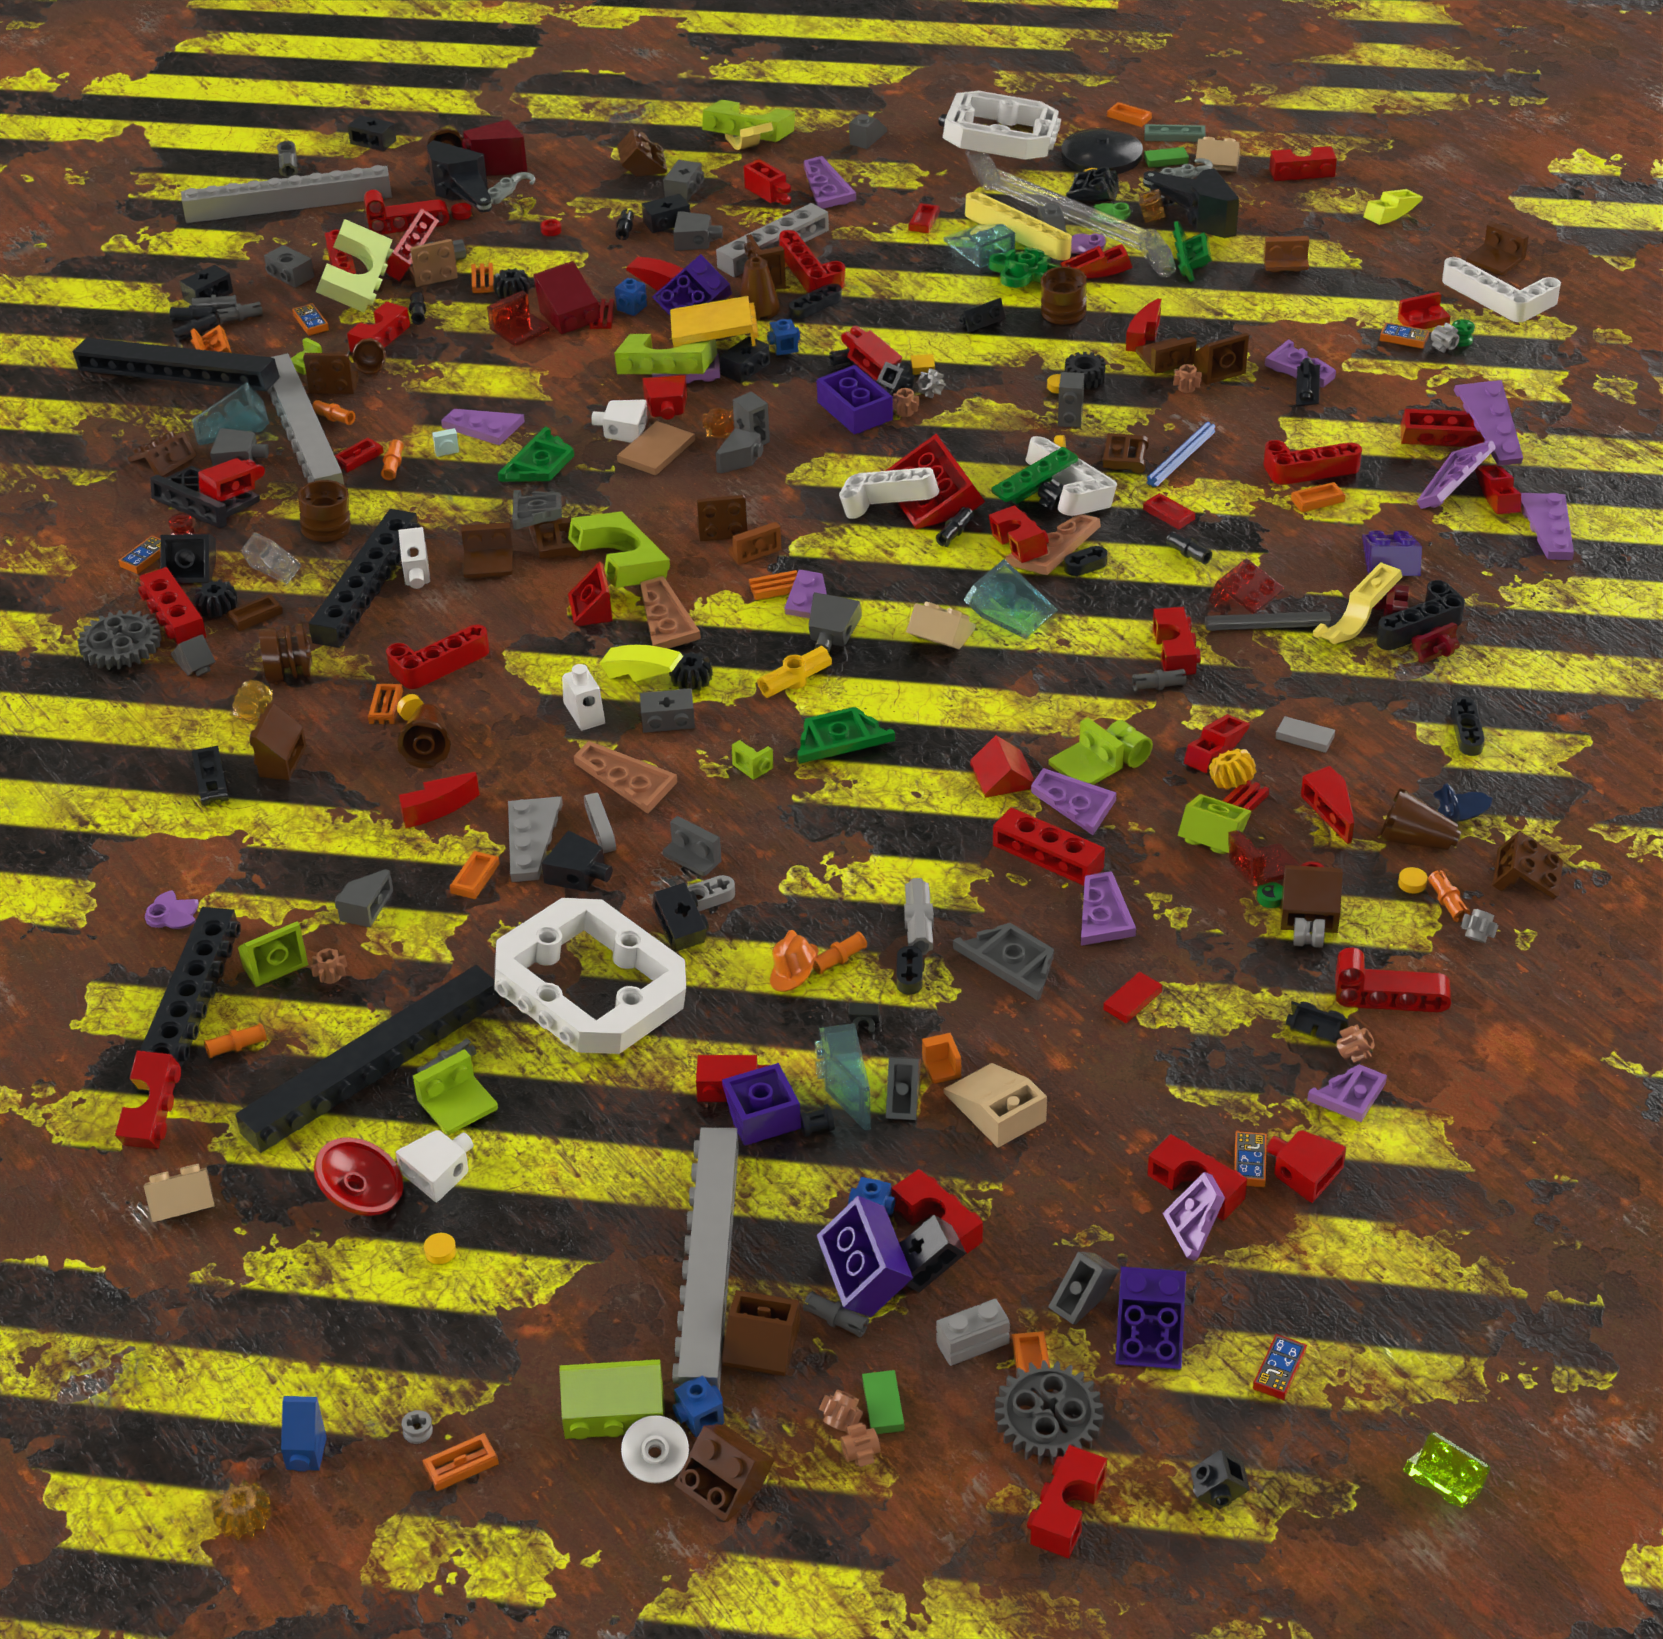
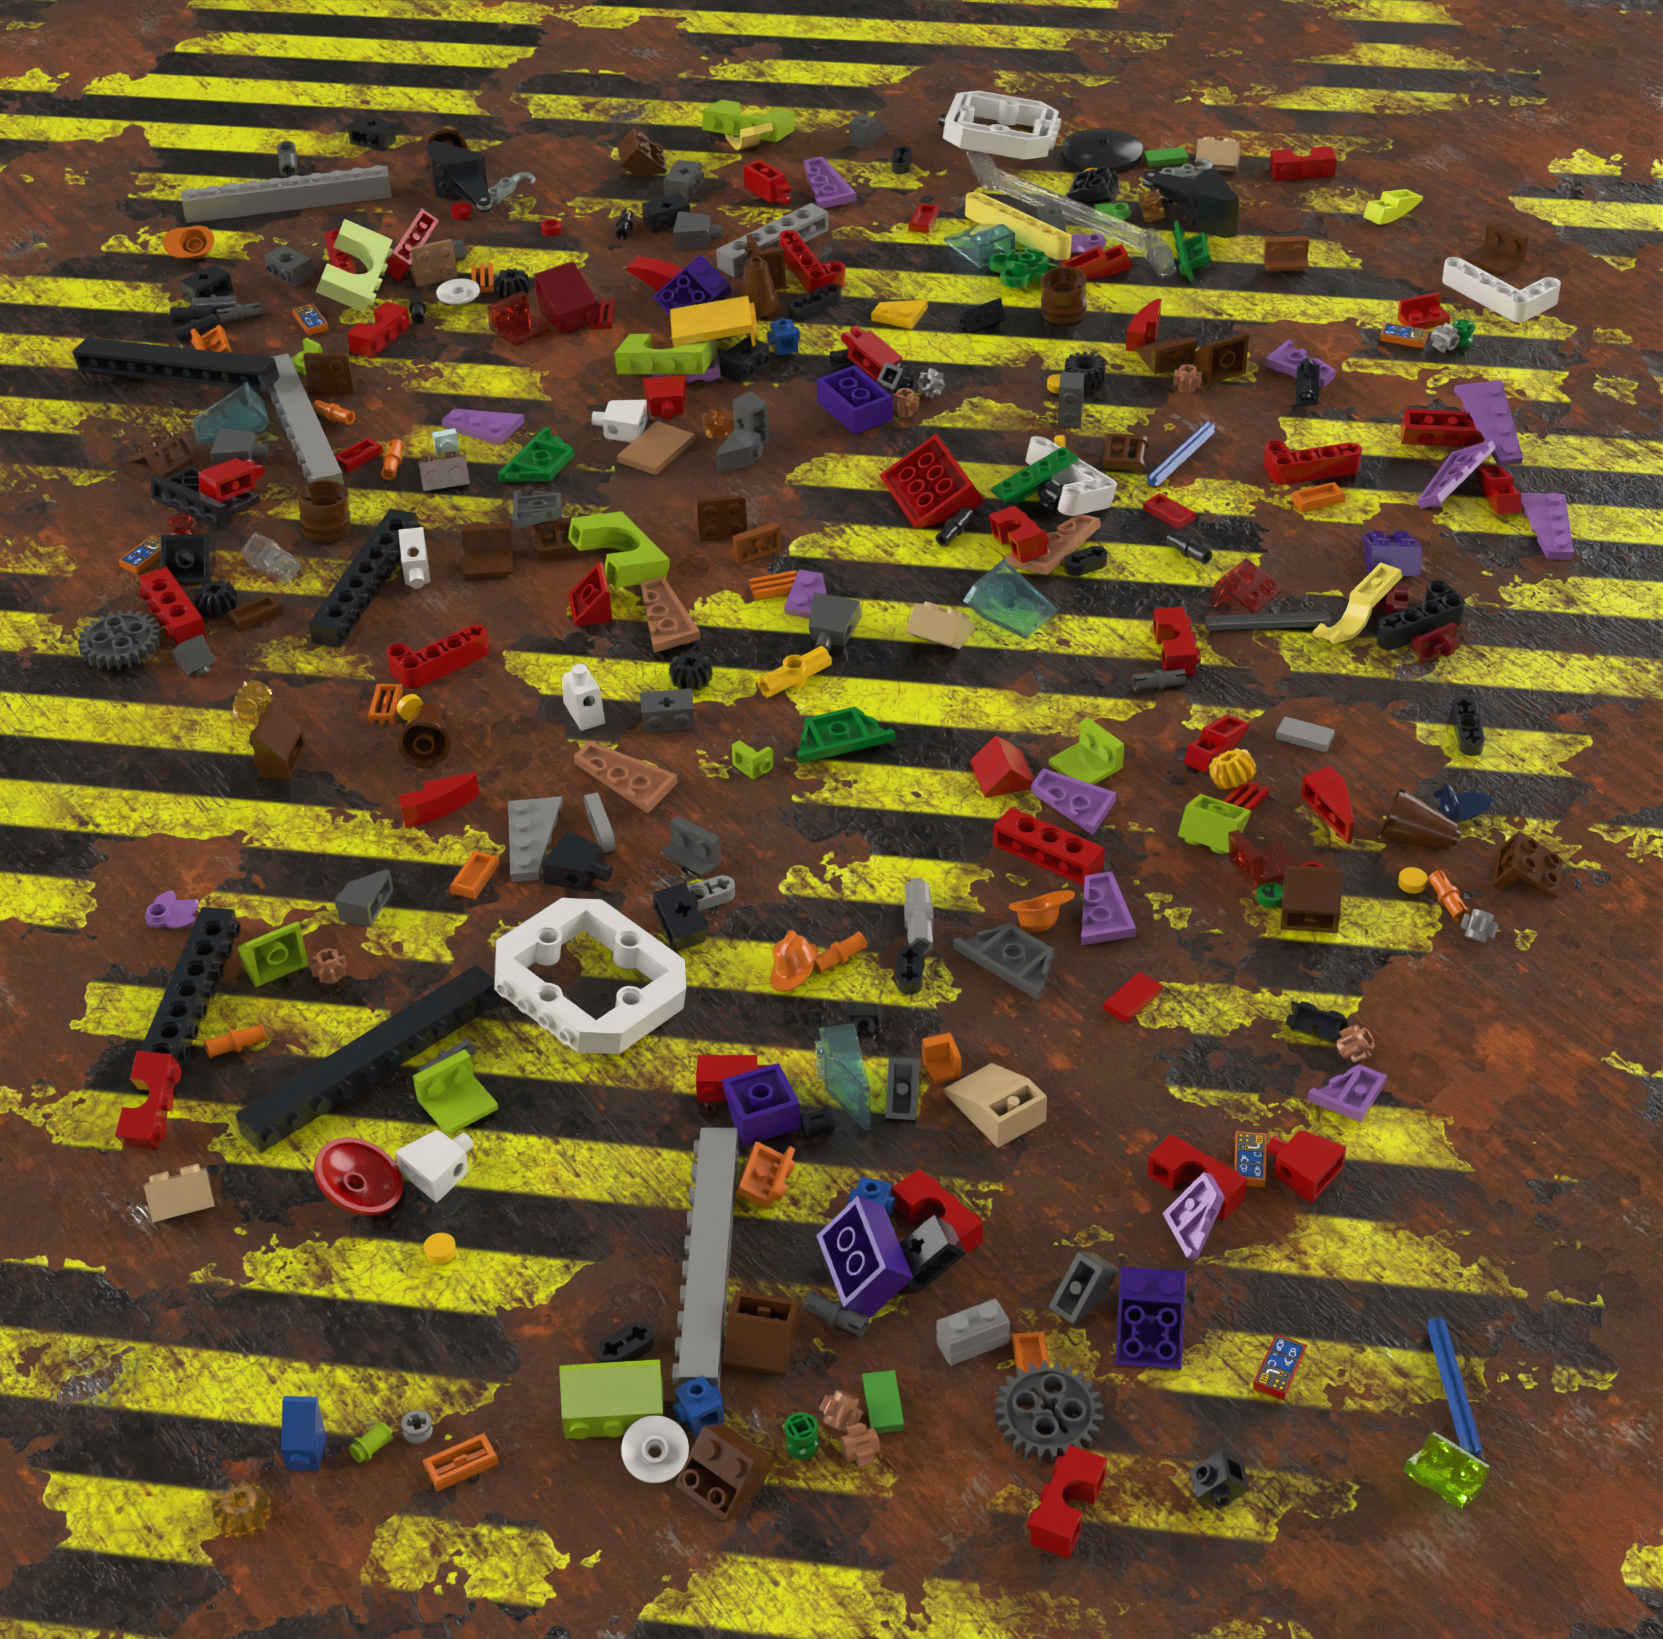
black plate [192,745,229,806] -> none
reddish brown wheel [258,624,312,683] -> none
reddish brown hair [352,338,386,375] -> none
red beam [364,190,450,235] -> none
dark red slope [462,119,528,176] -> none
neon yellow slope [600,645,683,682] -> none
blue brick [615,278,647,316] -> none
white beam [839,468,939,519] -> none
yellow tile [911,354,935,375] -> none
lime wheel [1106,720,1153,768] -> none
orange tile [1107,102,1152,127] -> none
sand green tile [1144,124,1205,142] -> none
light grey wheel [1293,918,1325,948] -> none
red beam [1335,947,1451,1012] -> none
none -> orange piece [163,226,214,260]
none -> lime pin [349,1422,393,1463]
none -> bracket [417,451,470,491]
none -> white dish [437,279,480,305]
none -> black beam [597,1322,654,1363]
none -> orange bracket [735,1141,796,1210]
none -> green wheel [784,1412,819,1460]
none -> yellow wing [871,300,928,329]
none -> black beam [891,146,912,174]
none -> orange piece [1008,890,1075,933]
none -> blue axle [1427,1317,1482,1460]

